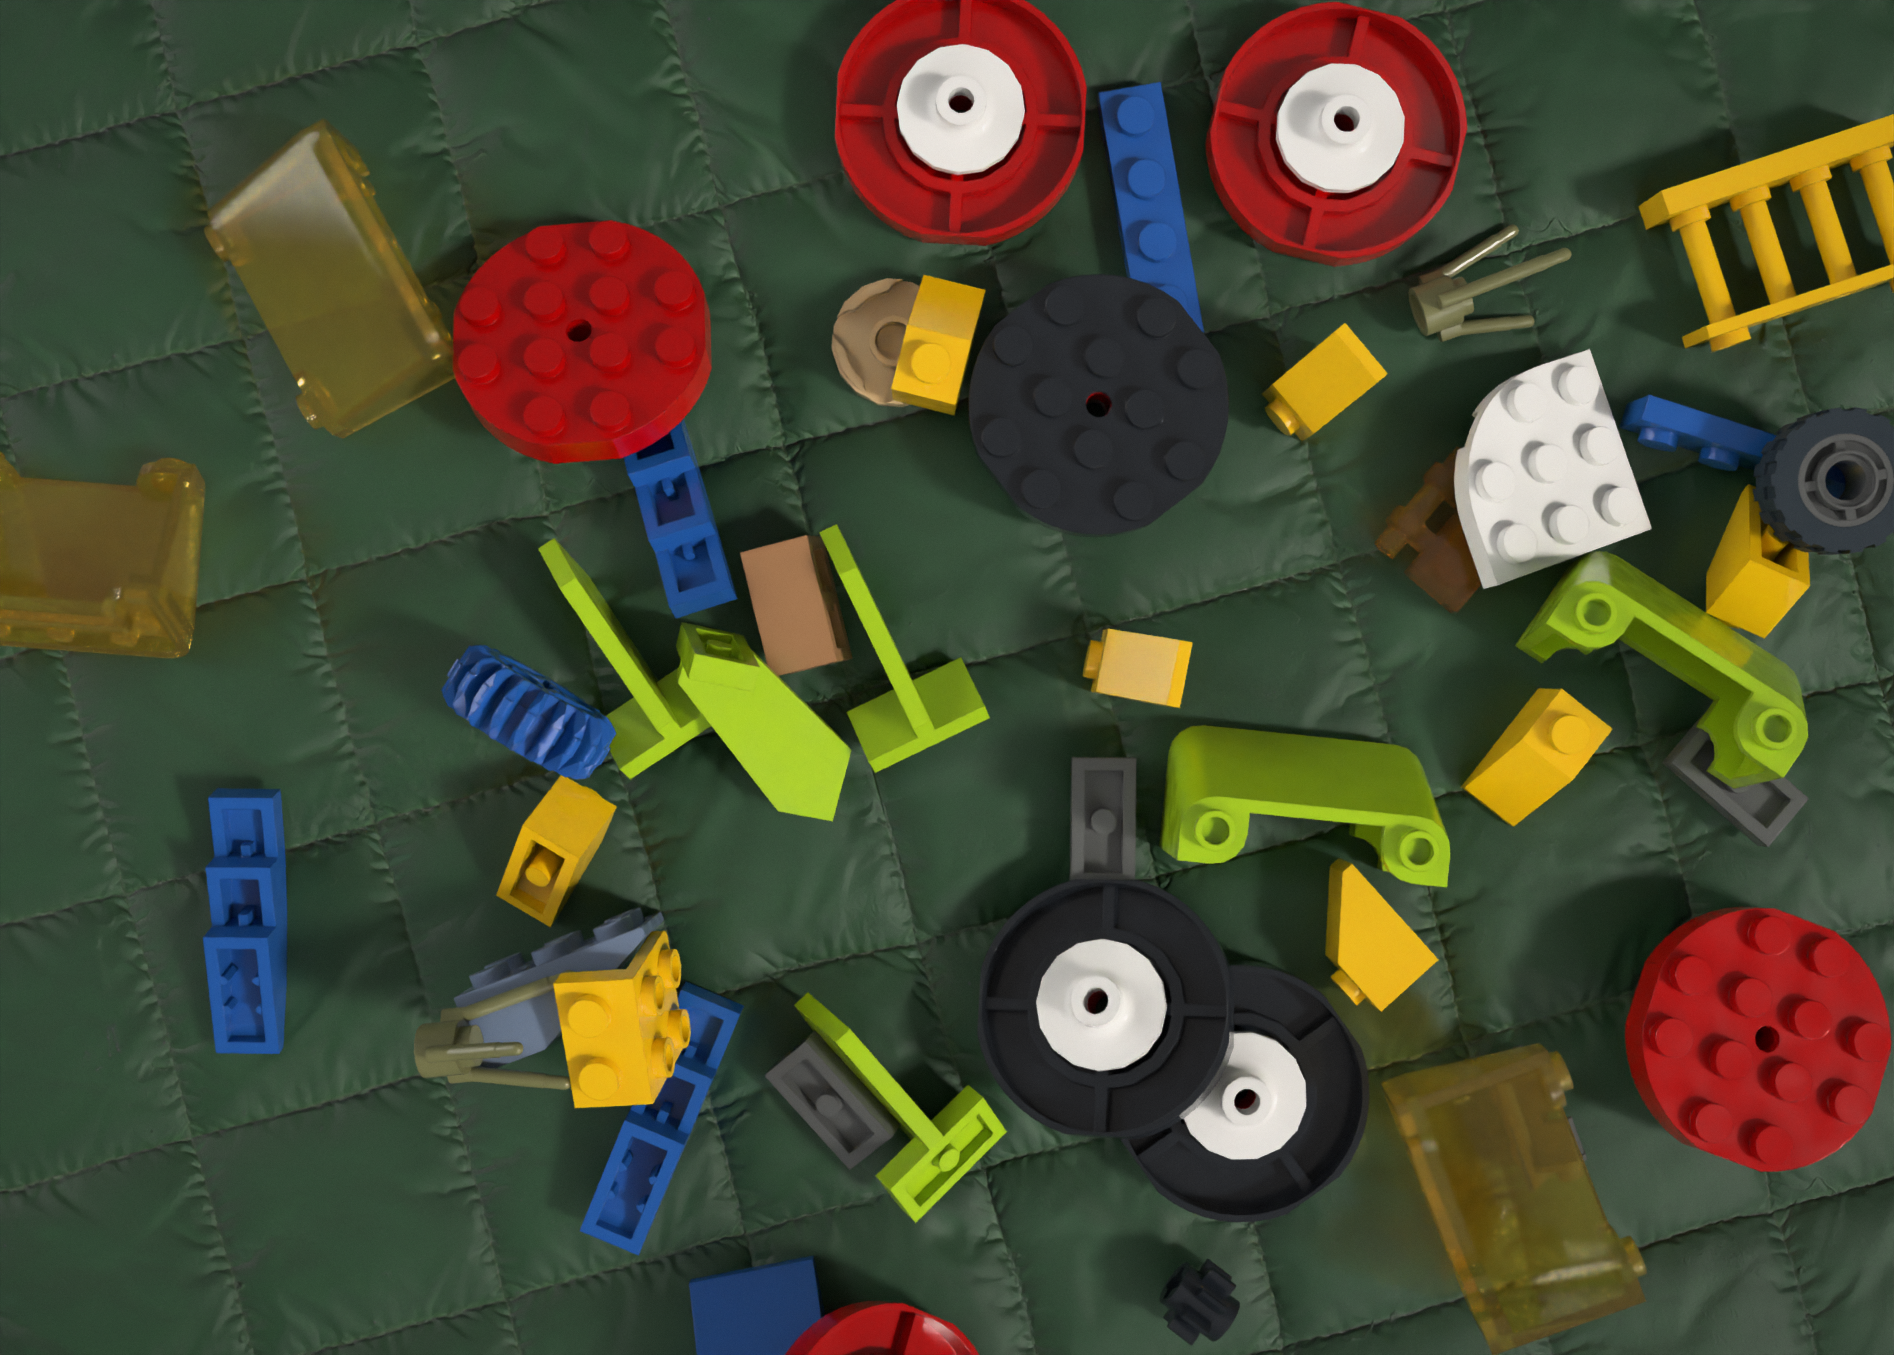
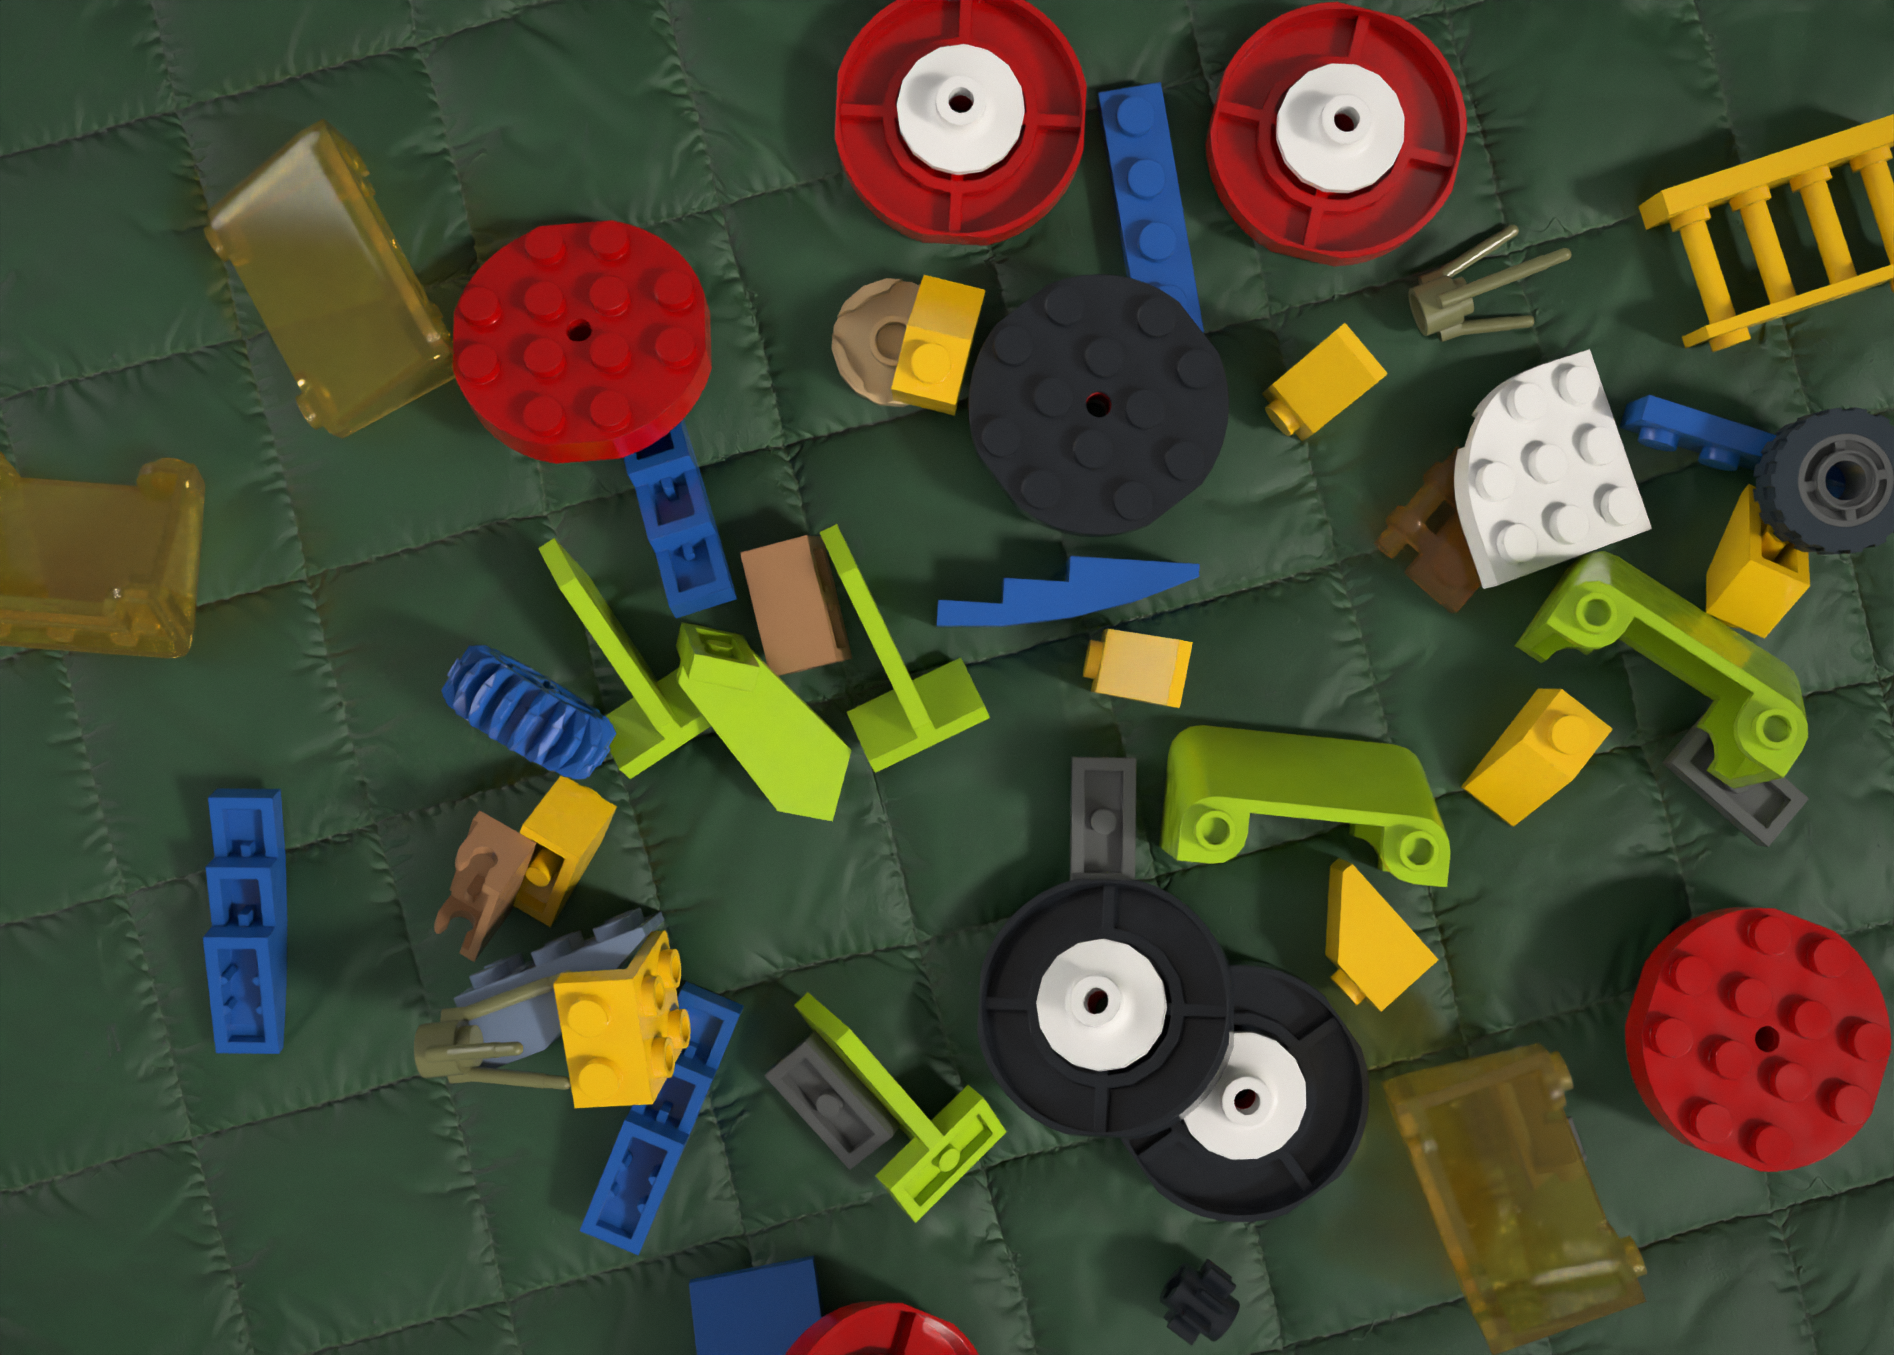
none -> medium nougat hinge [434,811,537,962]
none -> blue slope [936,556,1200,627]

